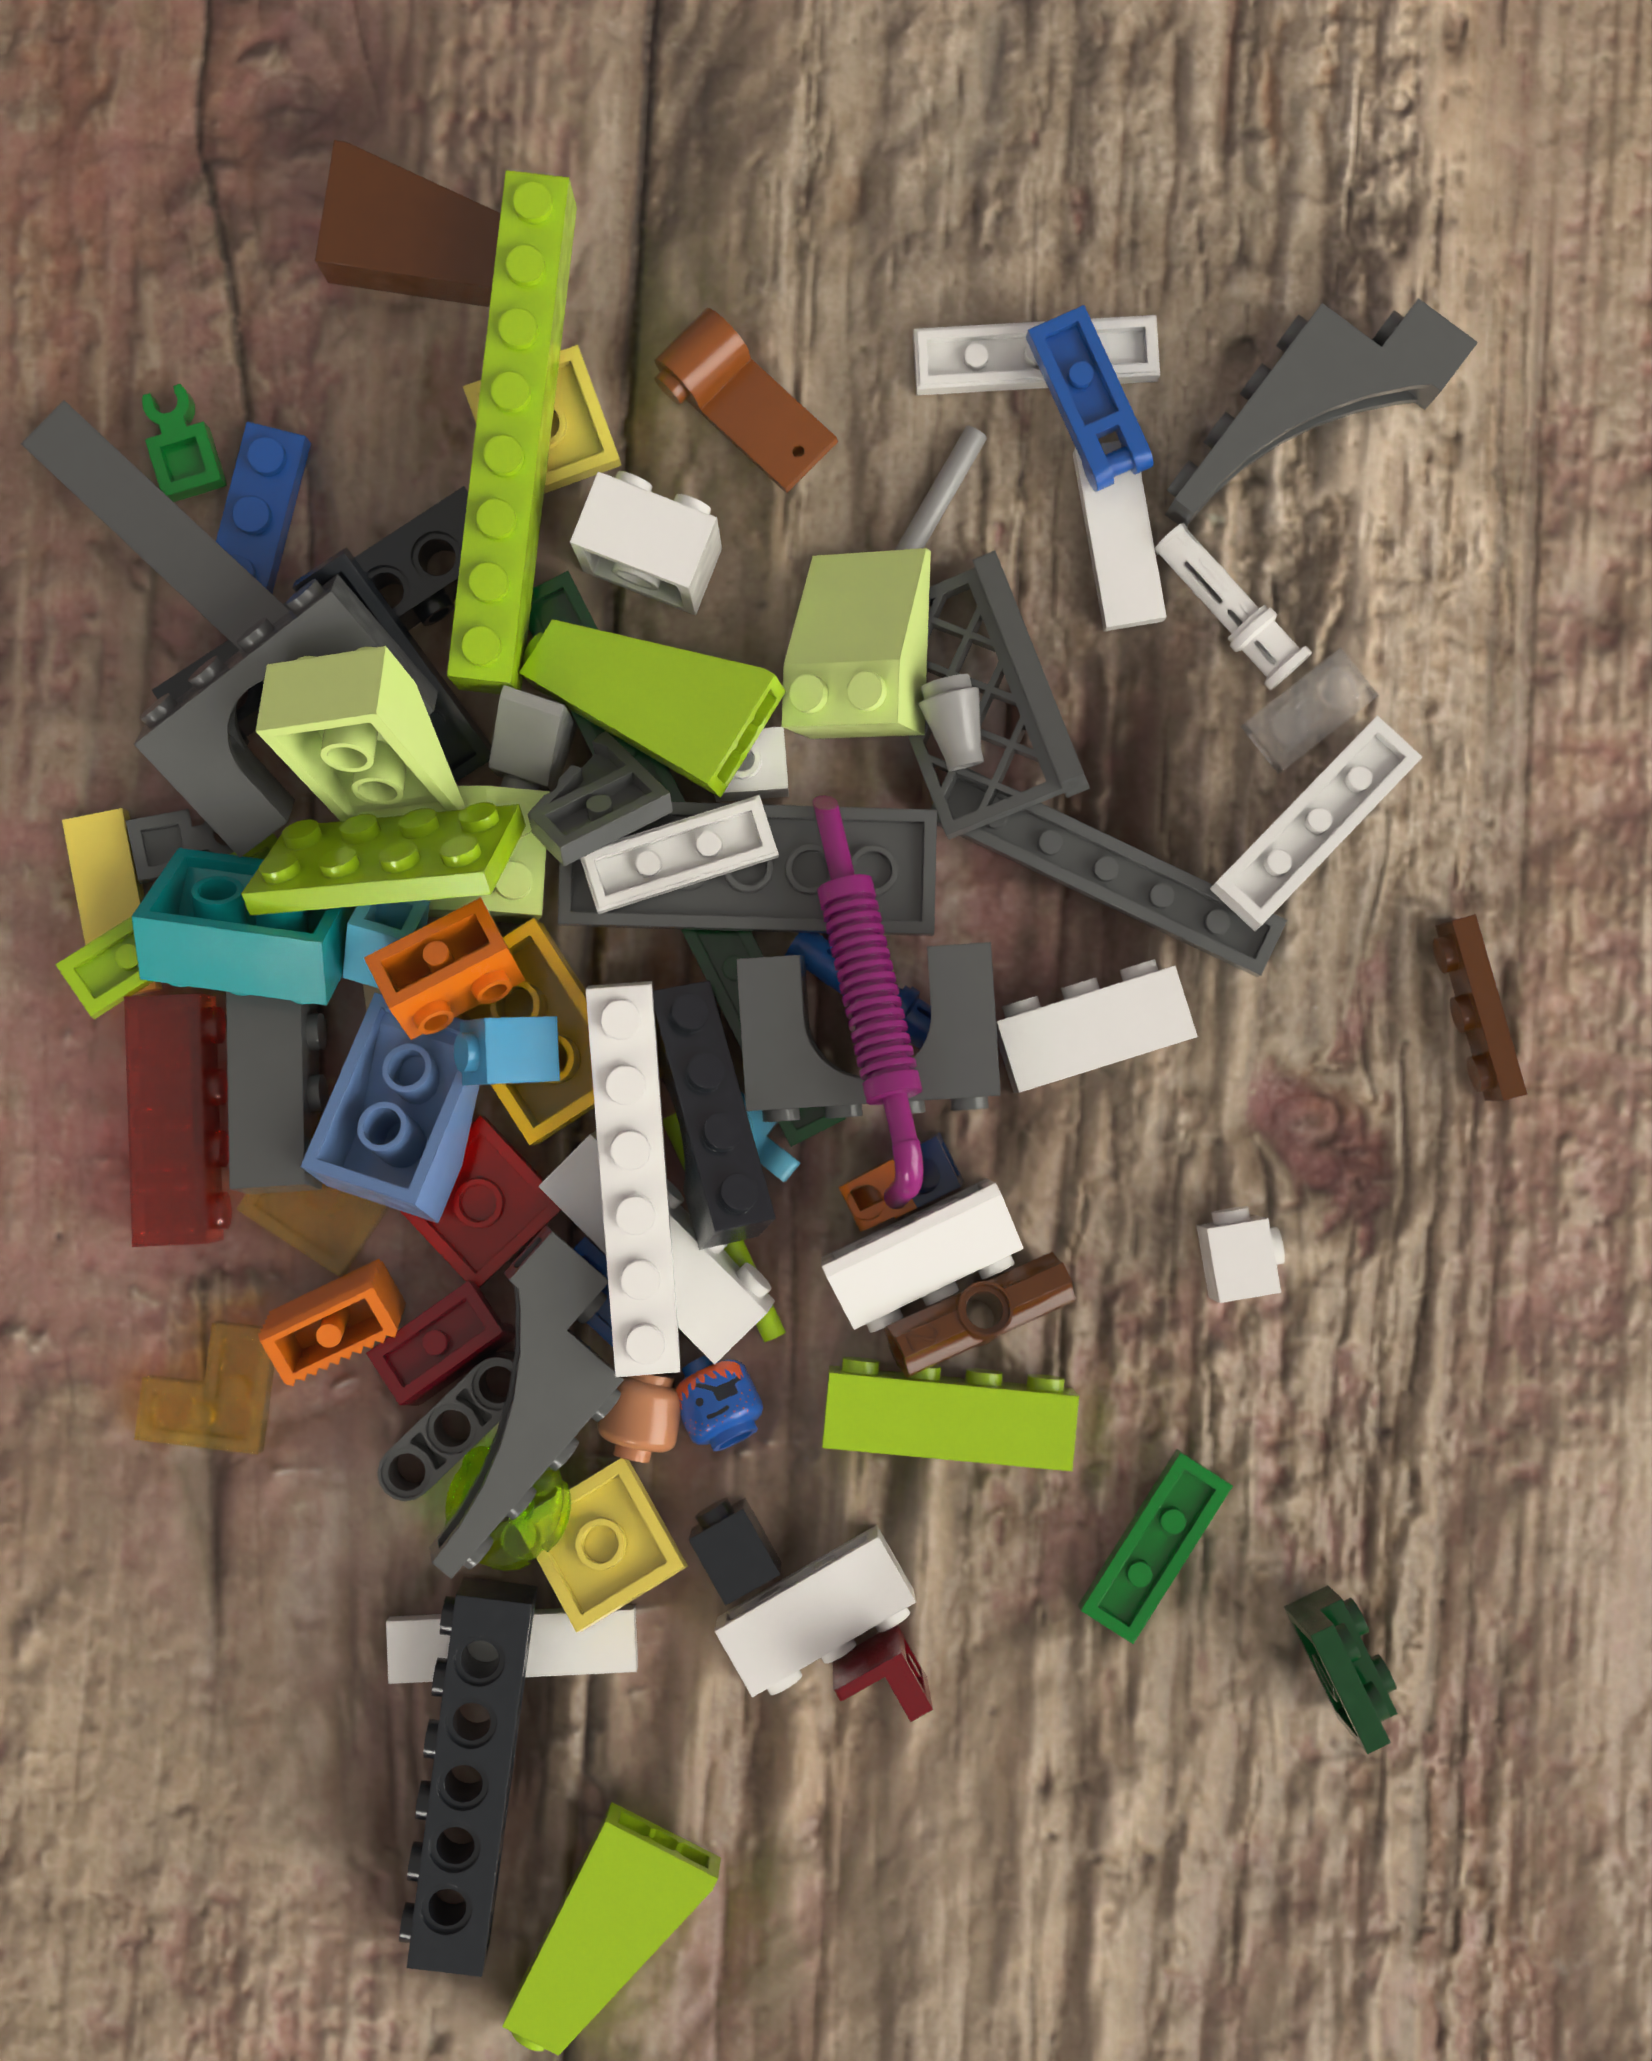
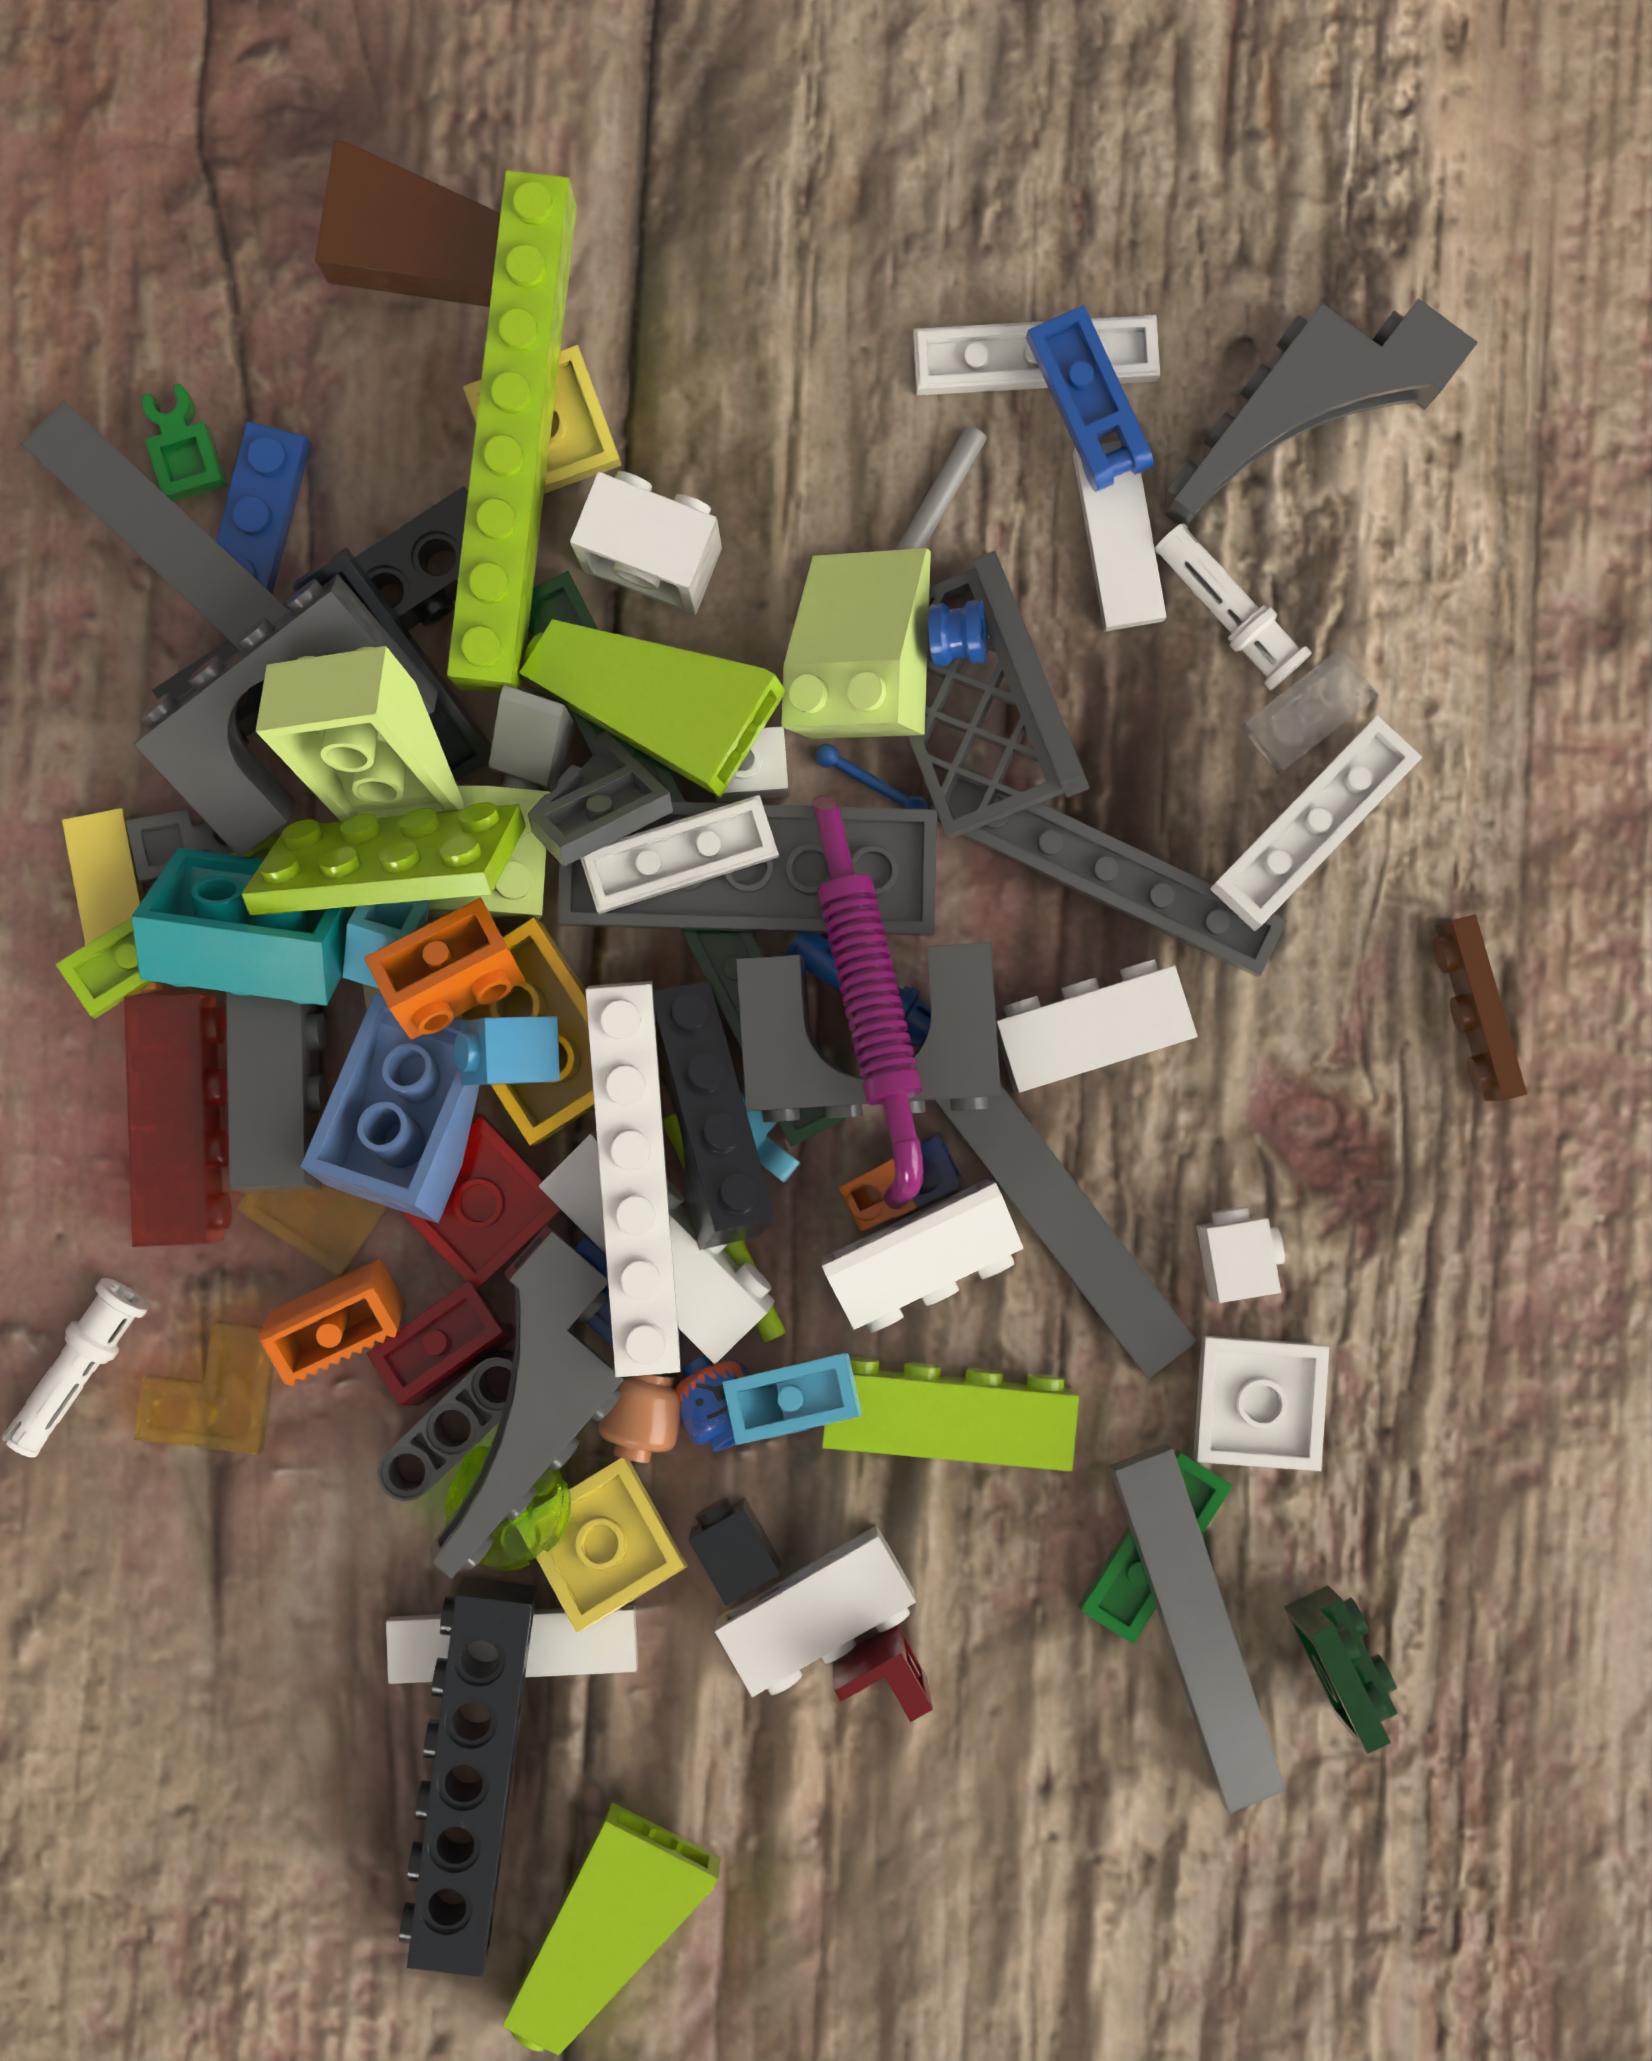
dark orange door [654,308,838,493] -> none
reddish brown piece [884,1251,1076,1378] -> none
light grey cone [918,674,984,771] -> none
none -> white pin [2,1278,149,1457]
none -> medium azure slope [722,1353,862,1445]
none -> blue hinge [815,744,929,809]
none -> blue wheel [928,600,988,667]
none -> dark grey tile [934,1084,1197,1379]
none -> dark grey tile [1109,1443,1286,1814]
none -> white plate [1193,1335,1329,1471]

